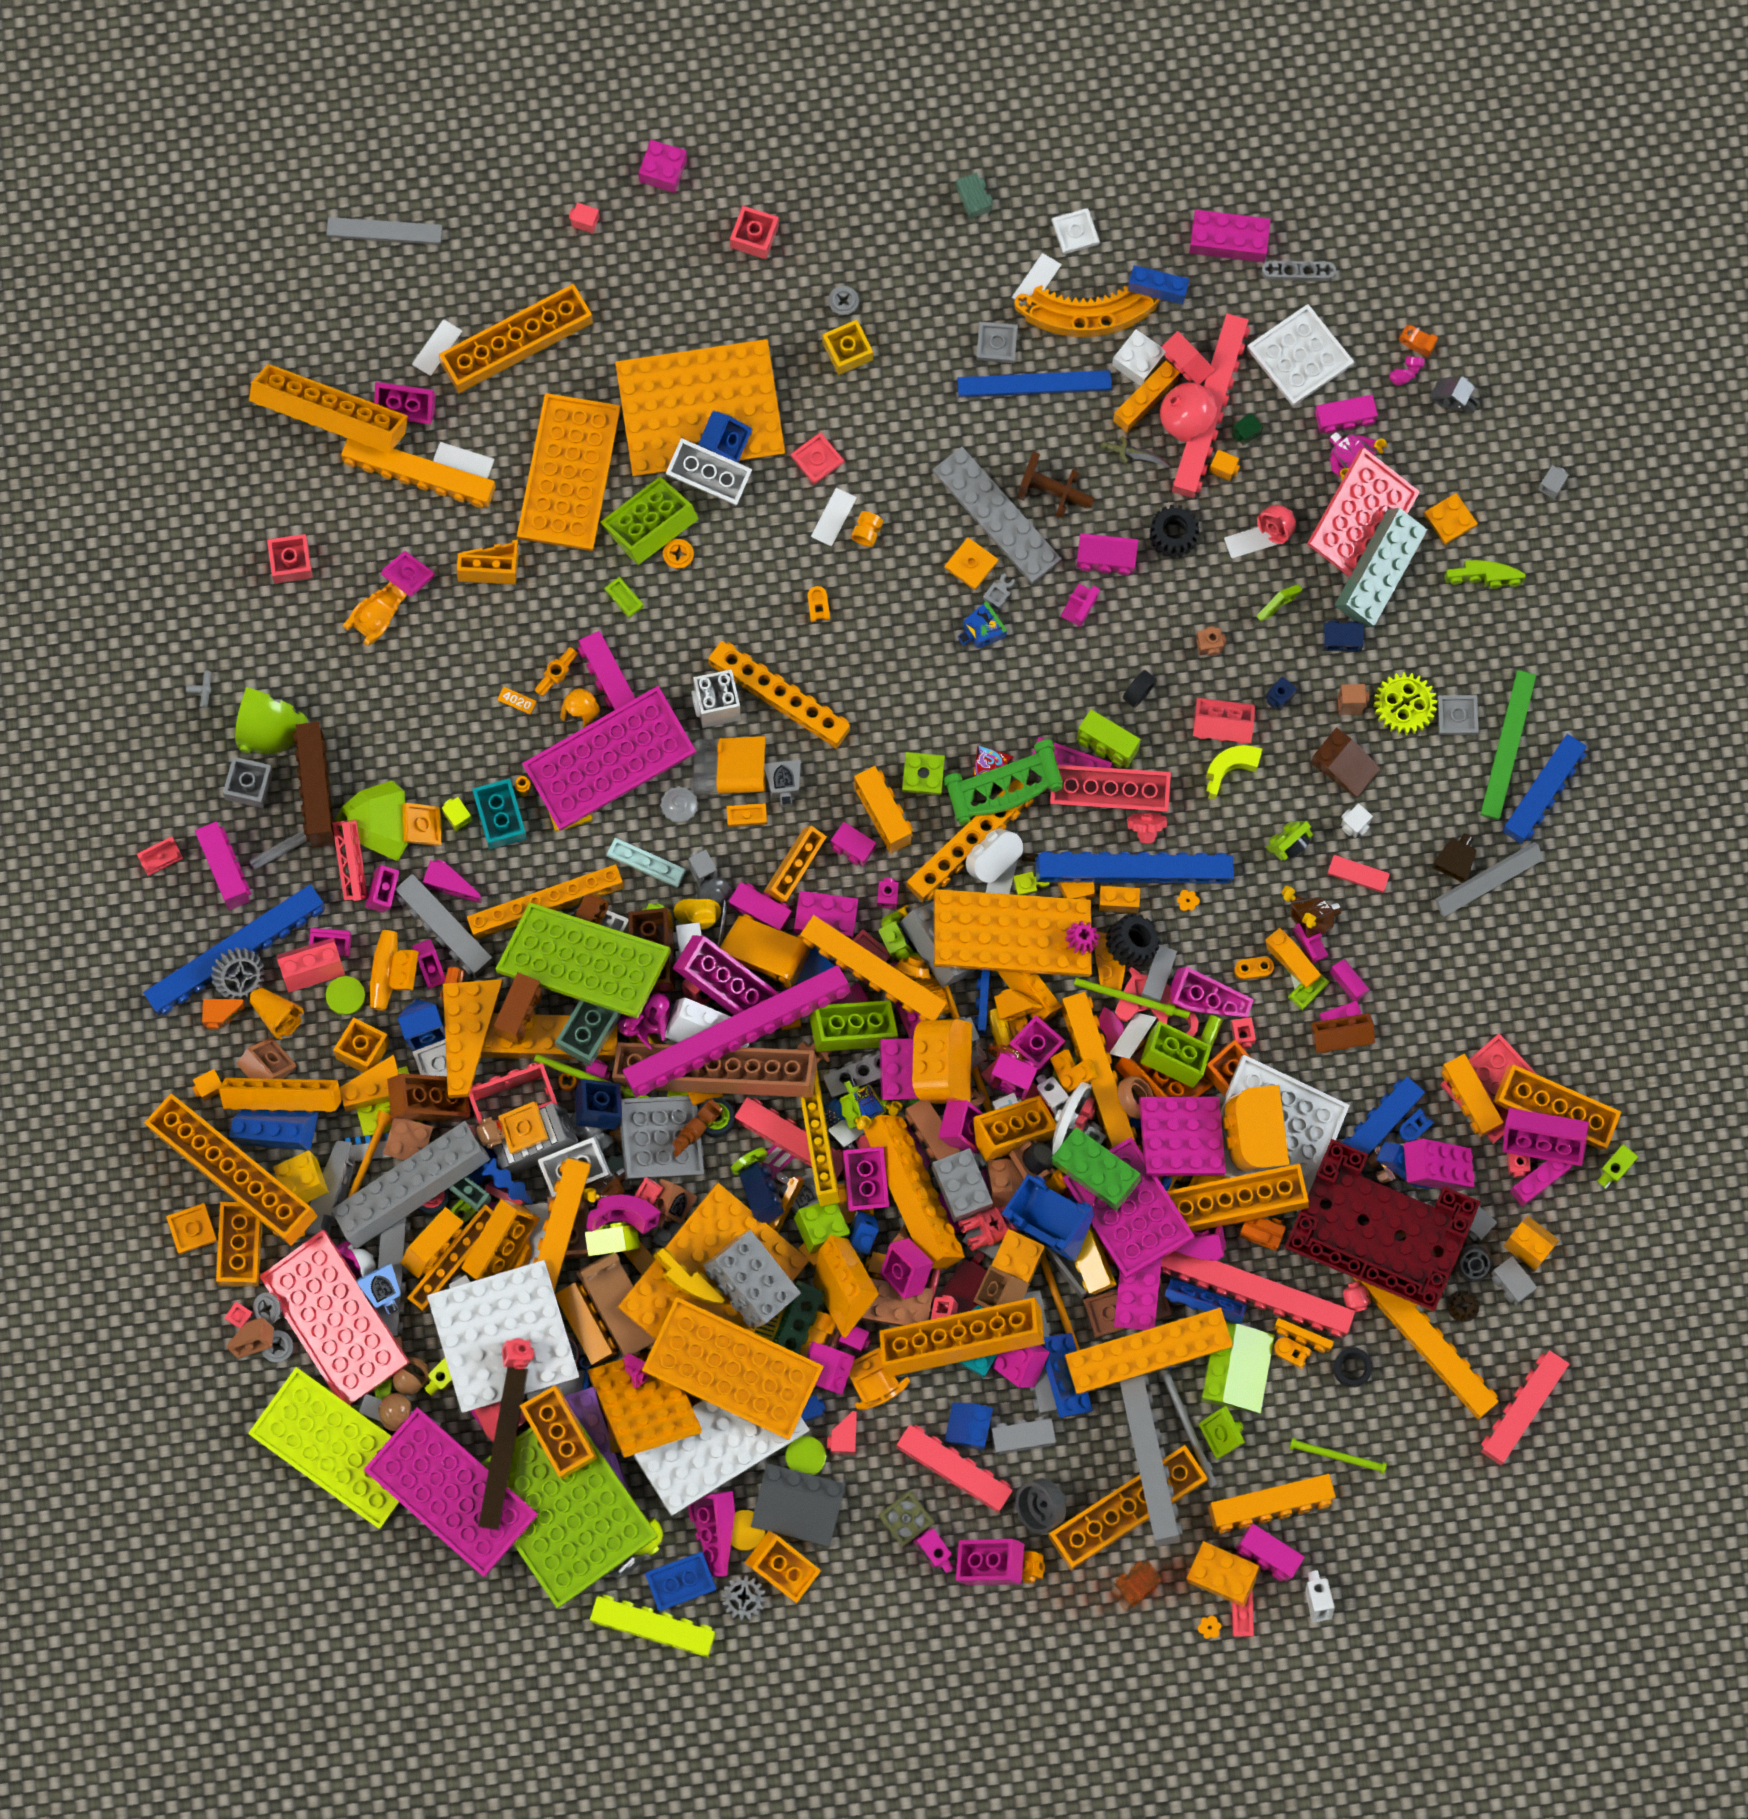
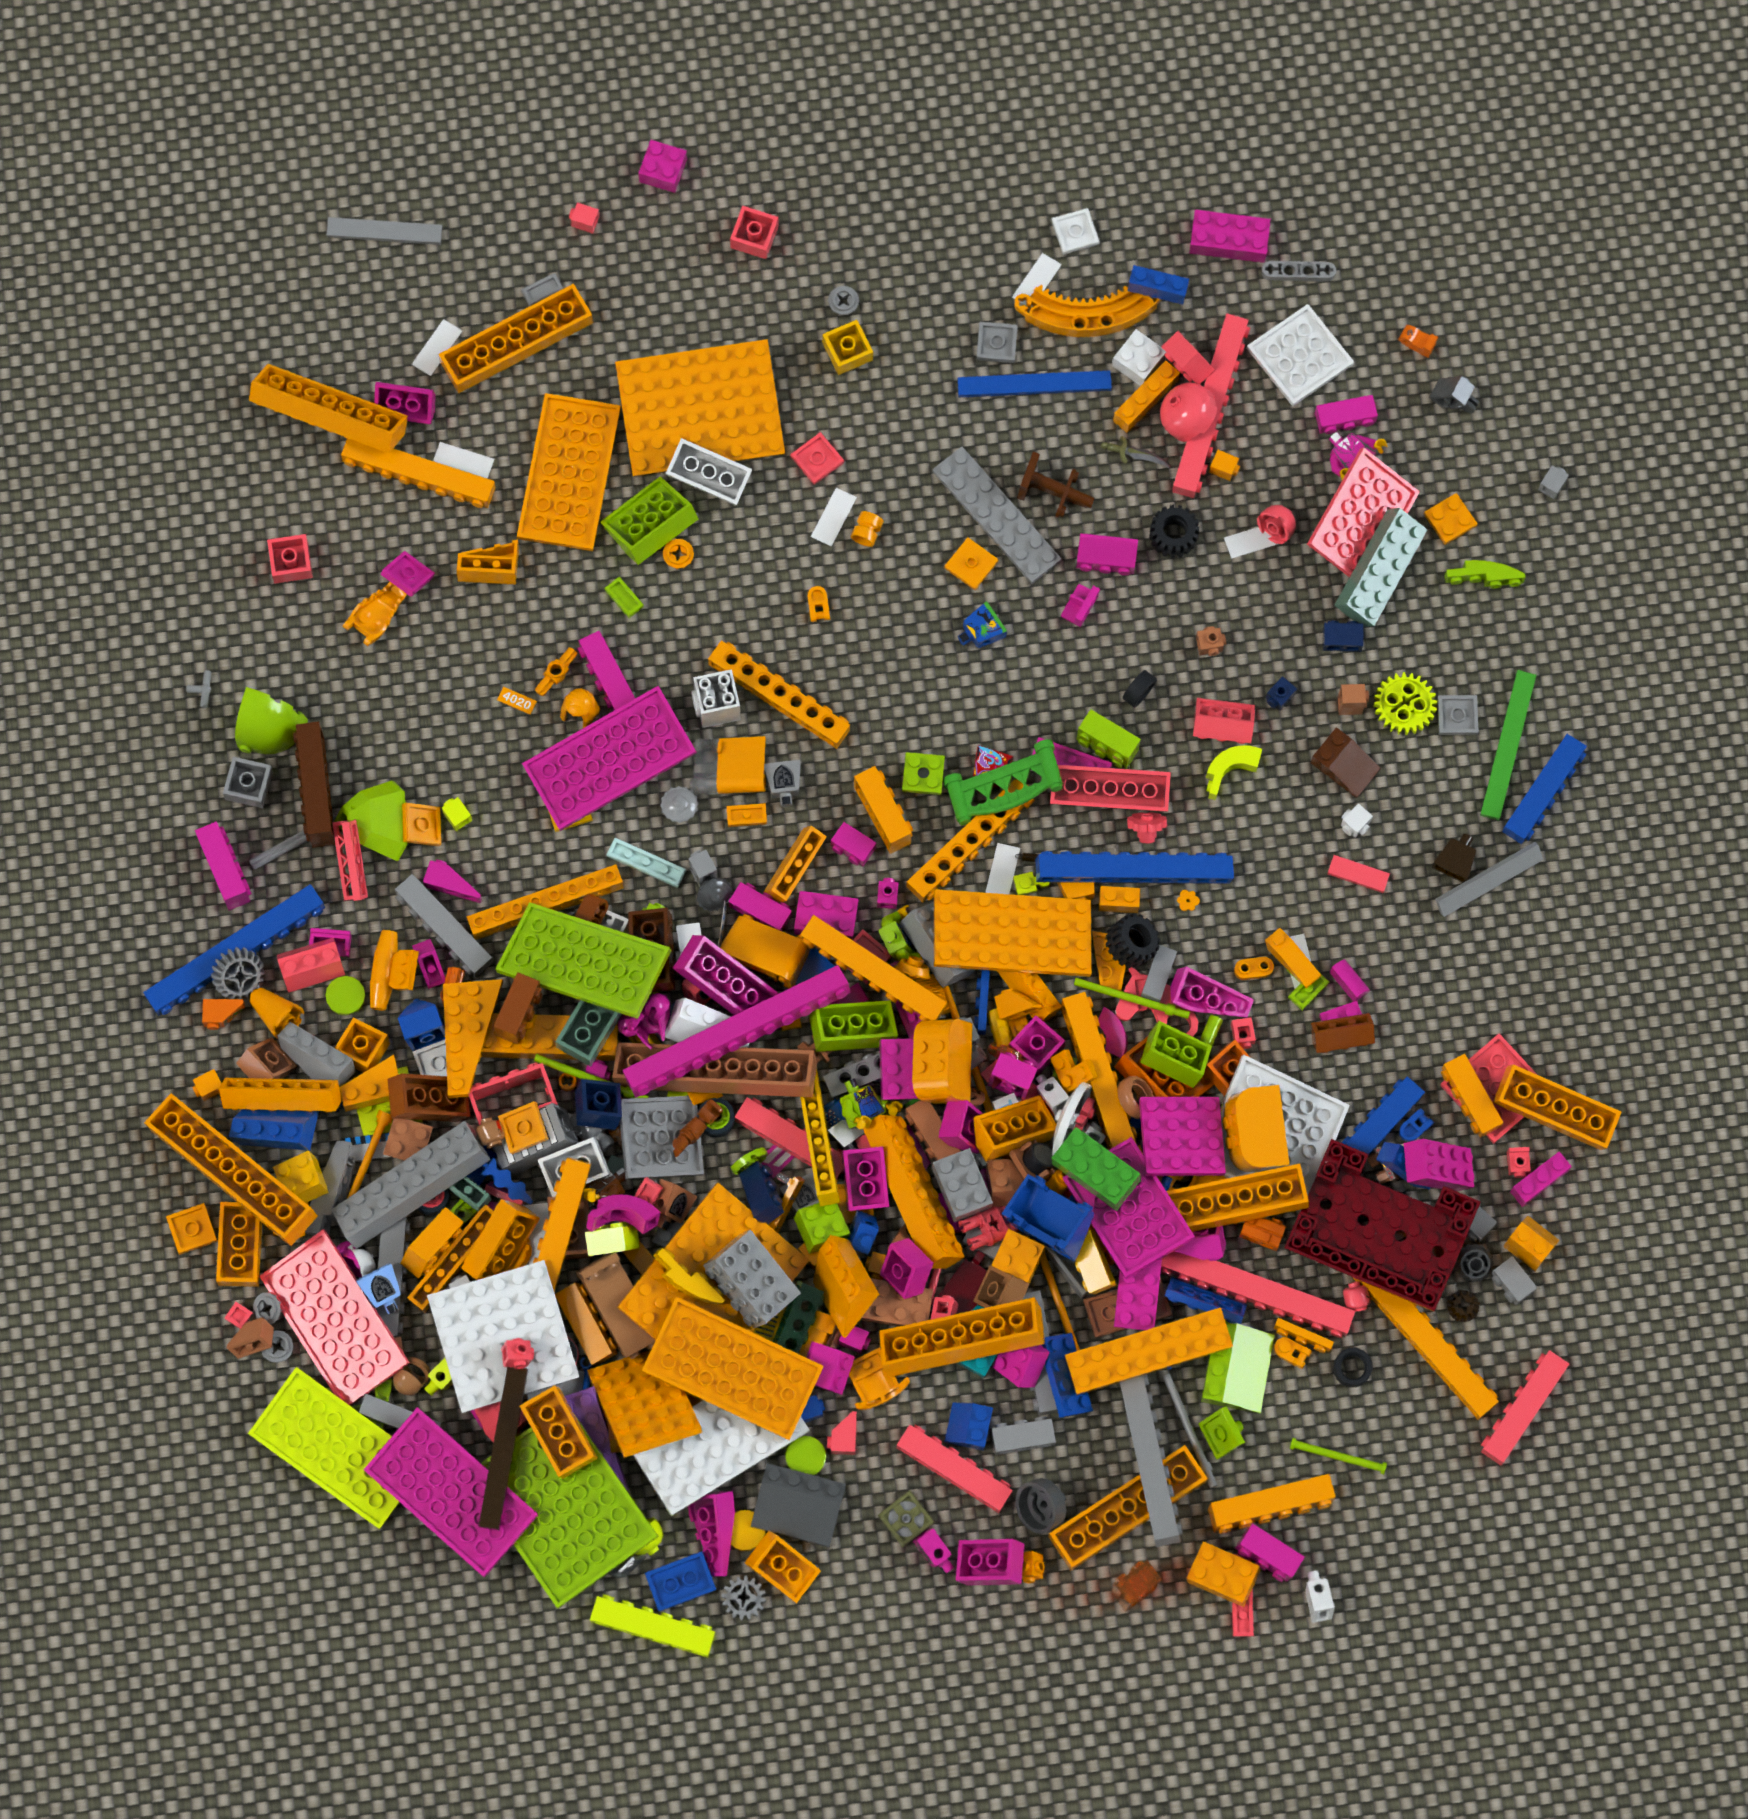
coral hinge [137,836,183,876] -> none
dark pink brick [365,865,399,913] -> none
medium nougat helmet [379,1393,411,1431] -> none
teal brick [472,778,527,850] -> none
light orange pin [515,776,531,797] -> none
dark pink bracket [623,1353,649,1389] -> none
yellow piece [673,899,721,930] -> none
blue slope [698,410,752,463] -> none
sand green brick [956,173,993,219] -> none
white brick [966,828,1023,883] -> none
light grey plate [983,573,1015,610] -> none
dark pink gear [1065,921,1099,955] -> none
white sticker [1109,1013,1157,1059] -> none
light orange plant [1198,1616,1221,1639] -> none
dark green brick [1232,412,1263,446] -> none
lime tile [1256,584,1302,621] -> none
lime piece [1266,821,1313,861] -> none
reddish brown torso [1281,886,1341,938] -> none
dark pink panel [1292,923,1328,964] -> none
dark pink arm [1389,356,1425,386] -> none
dark pink brick [1502,1108,1589,1166] -> none
lime torso [1597,1144,1638,1189] -> none
none -> light grey wedge [278,1022,356,1087]
none -> light grey tile [521,273,564,306]

